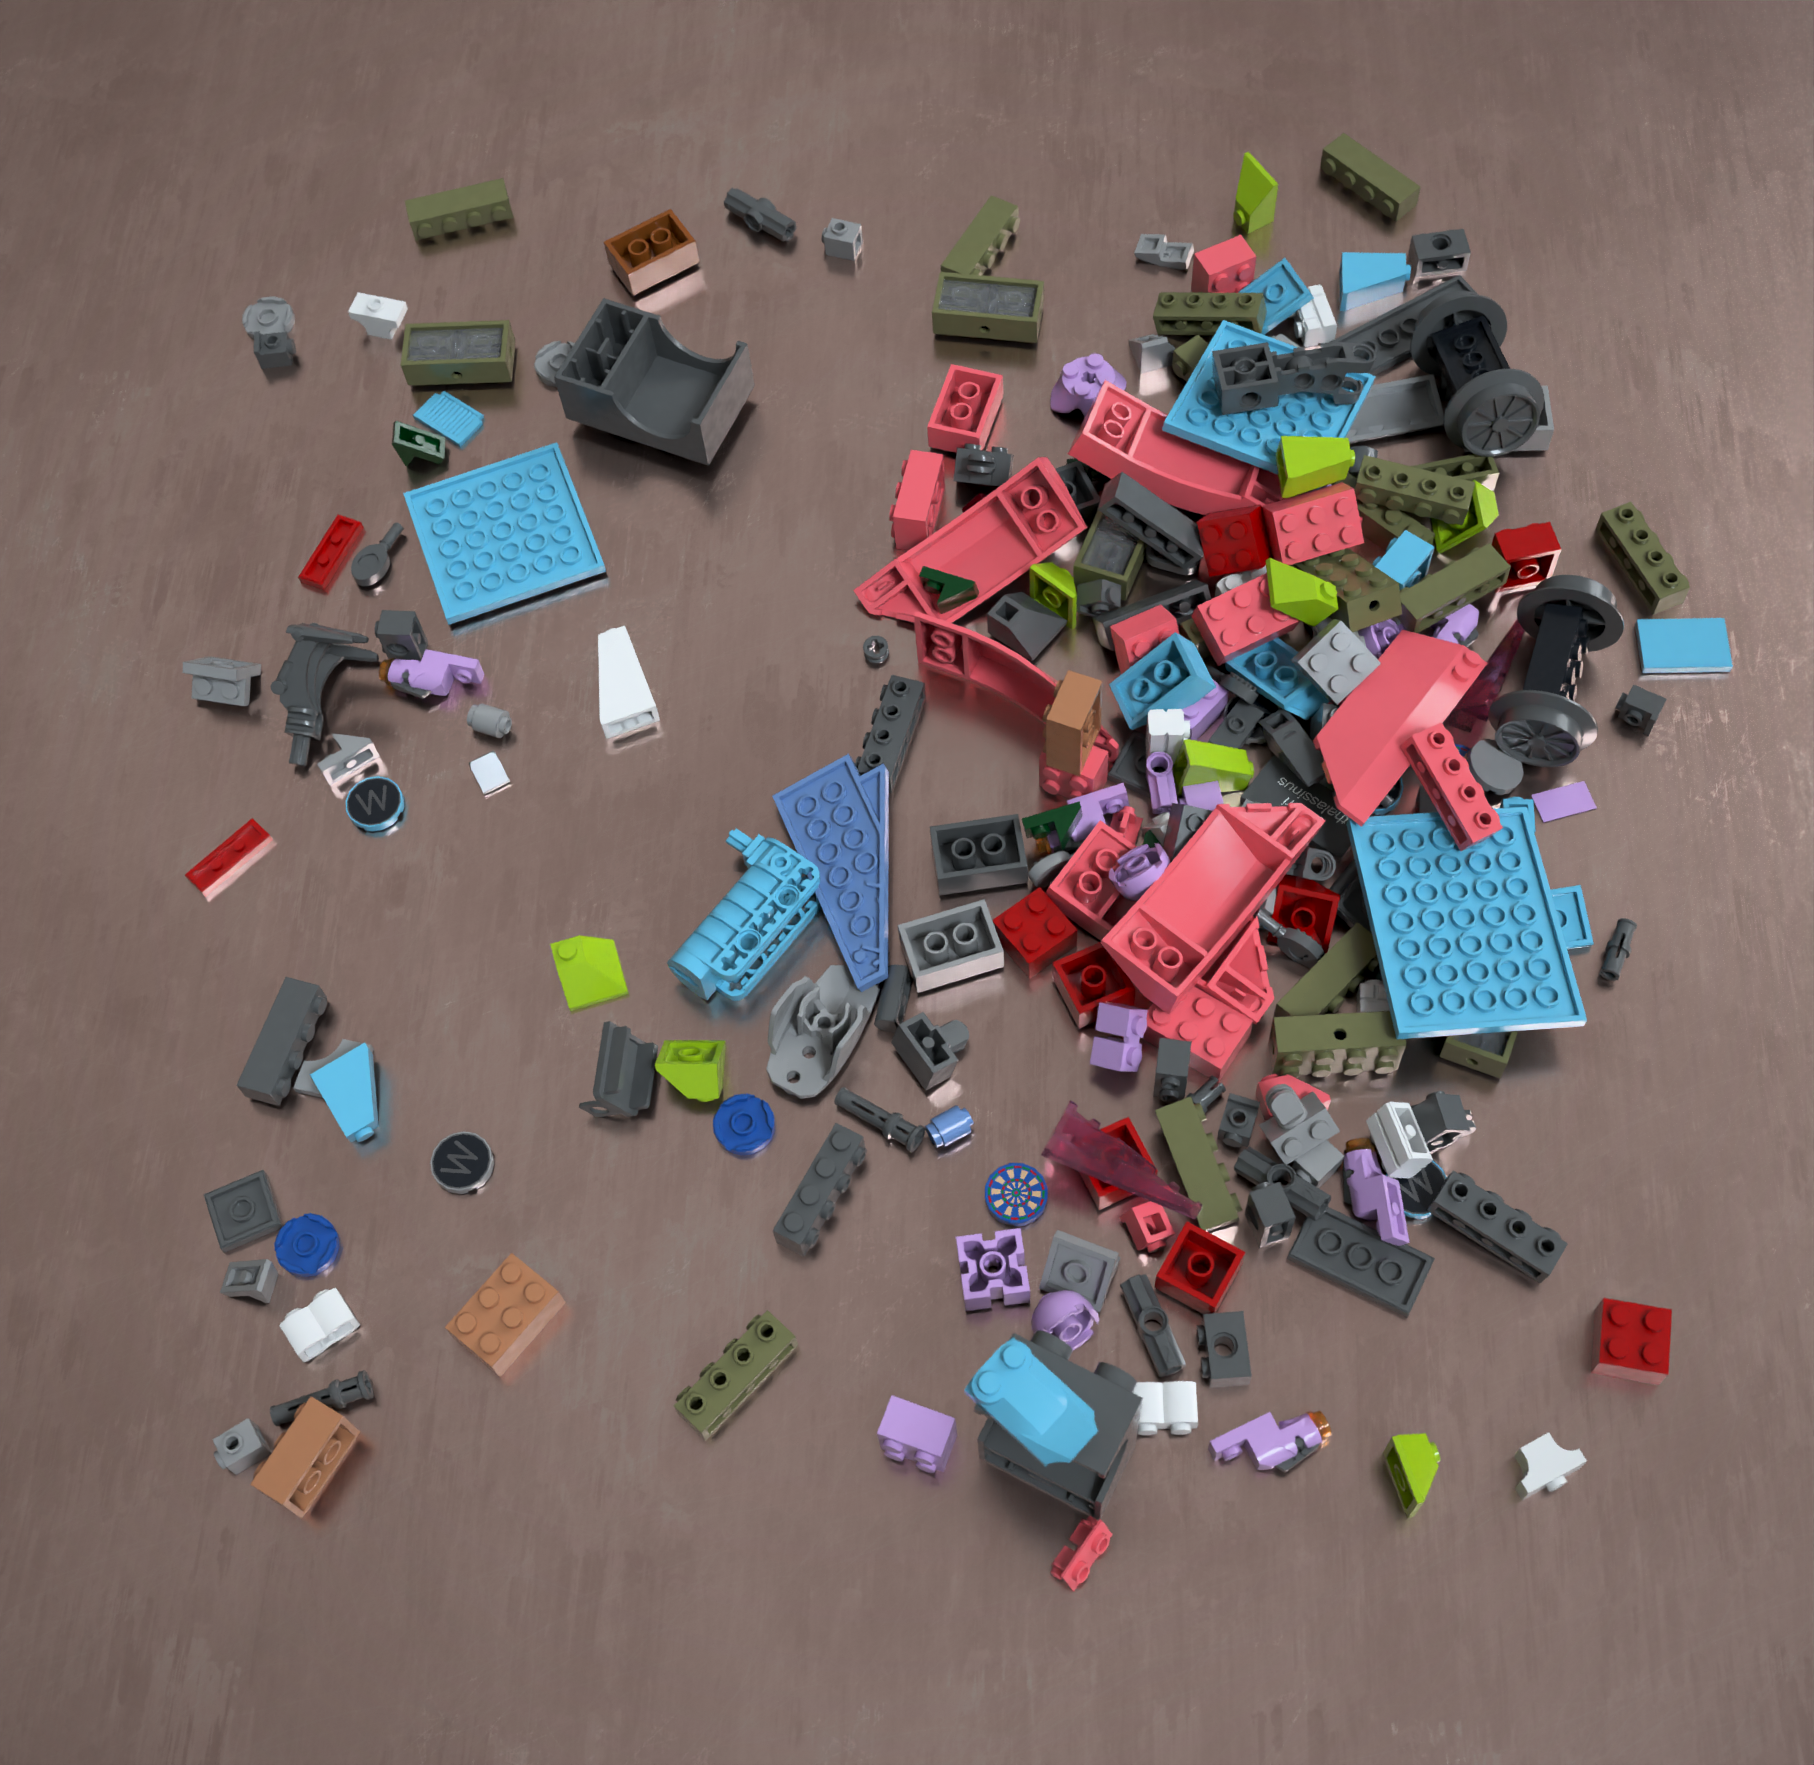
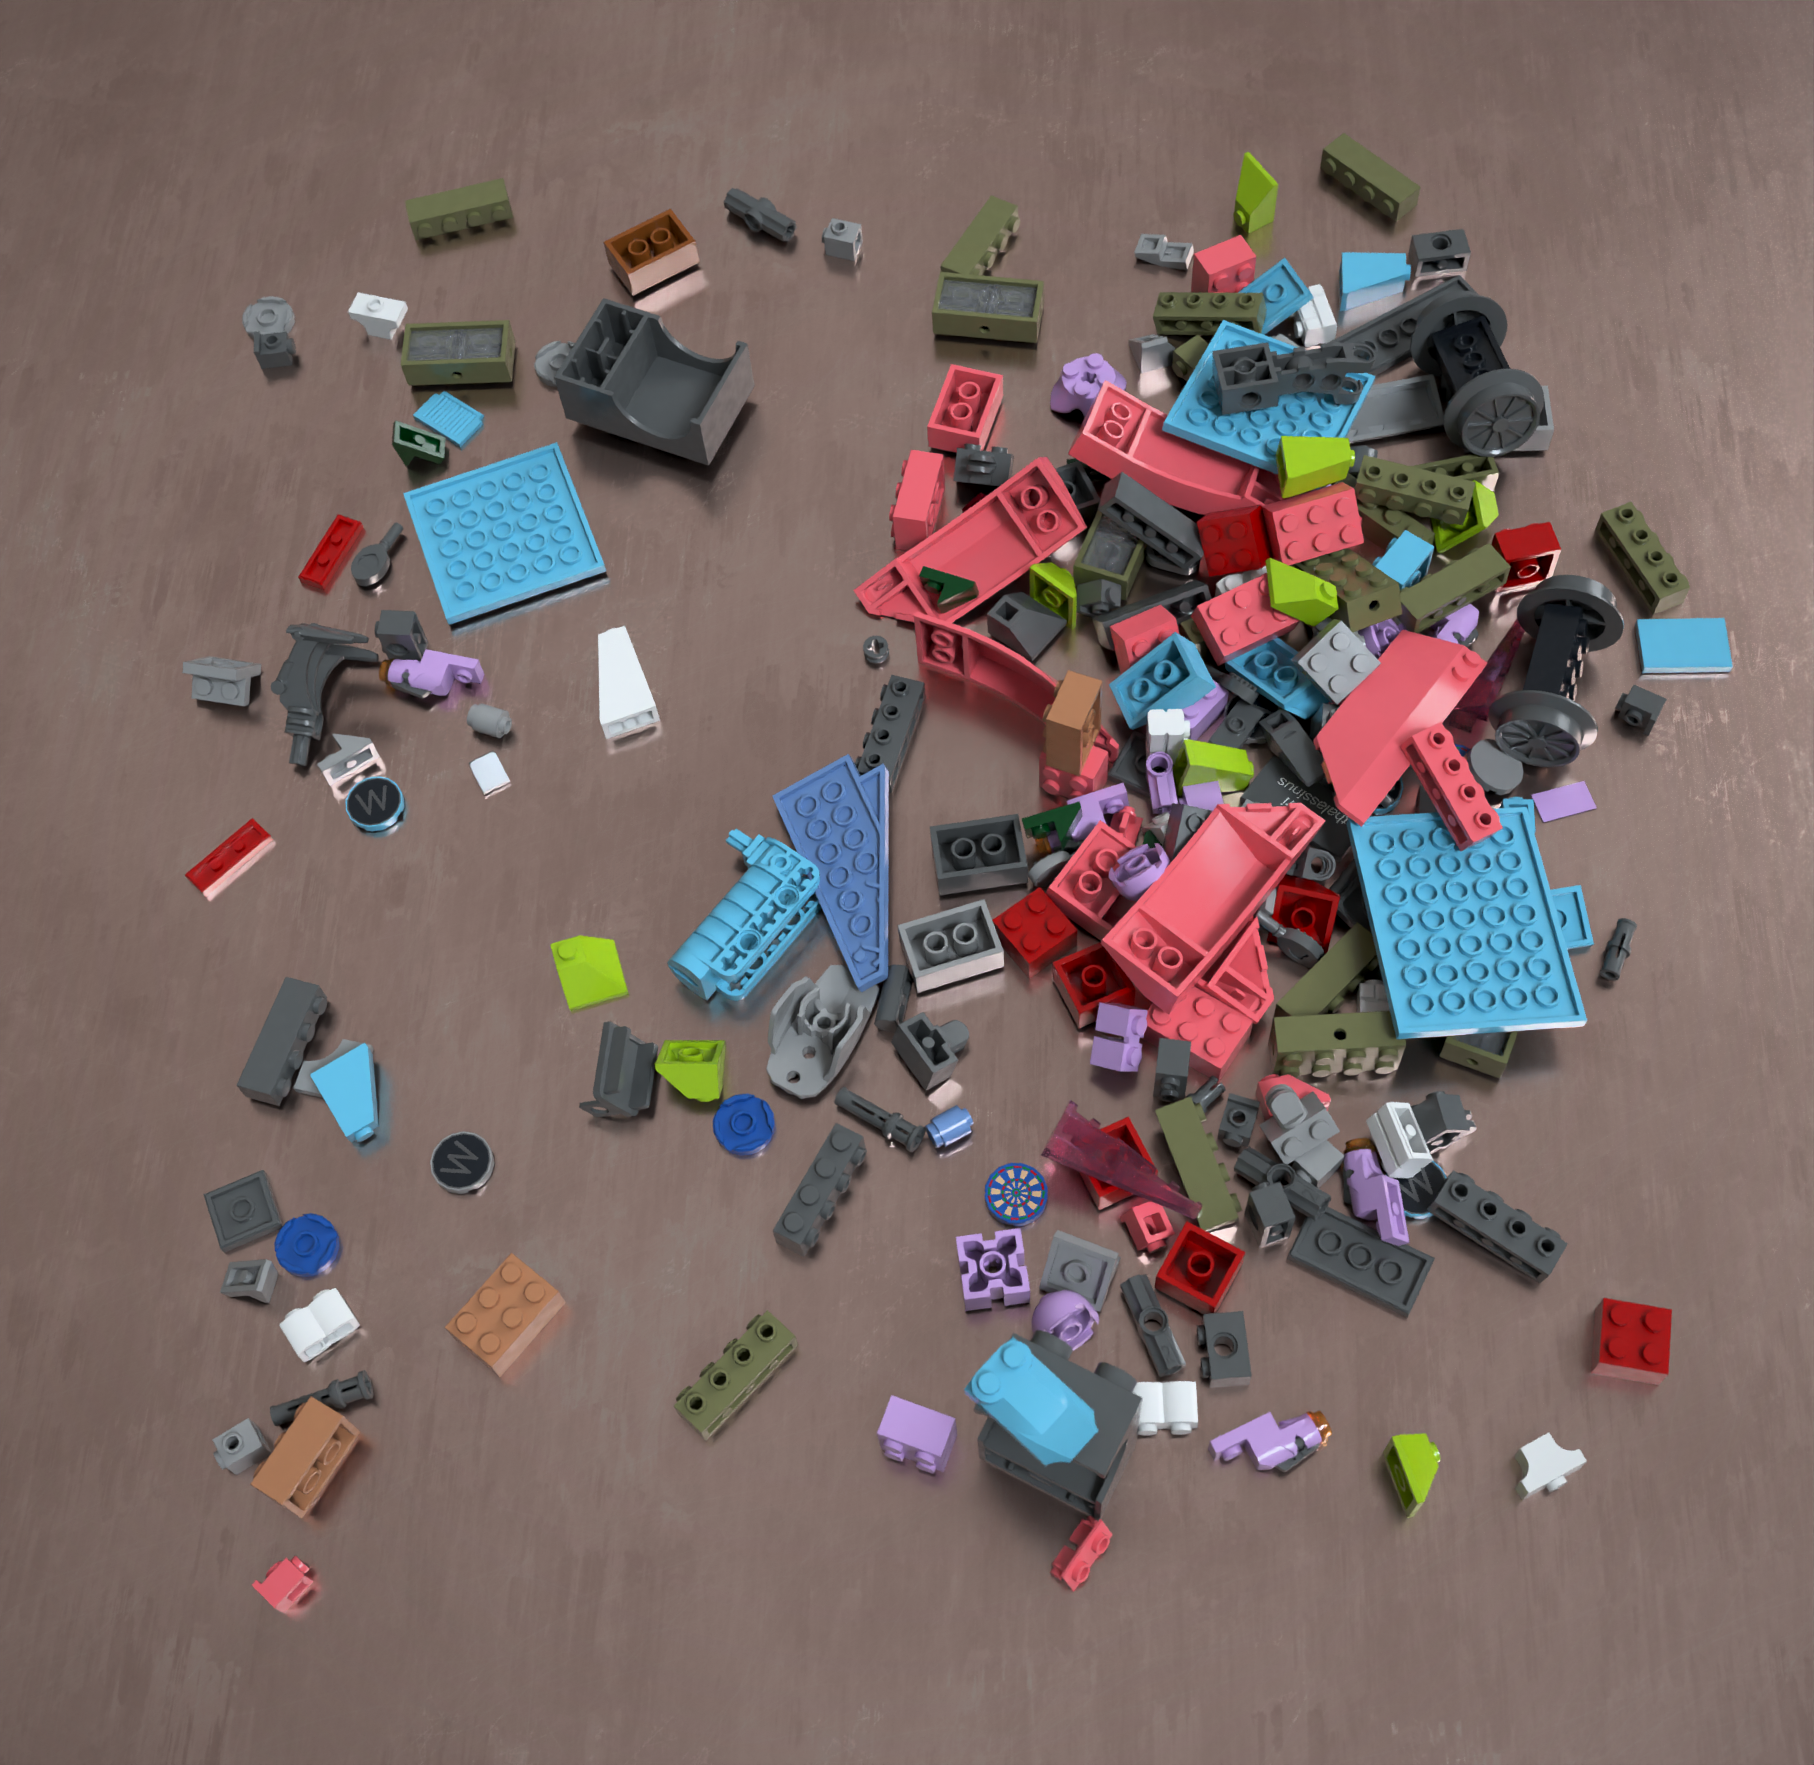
none -> coral brick [252,1555,314,1613]

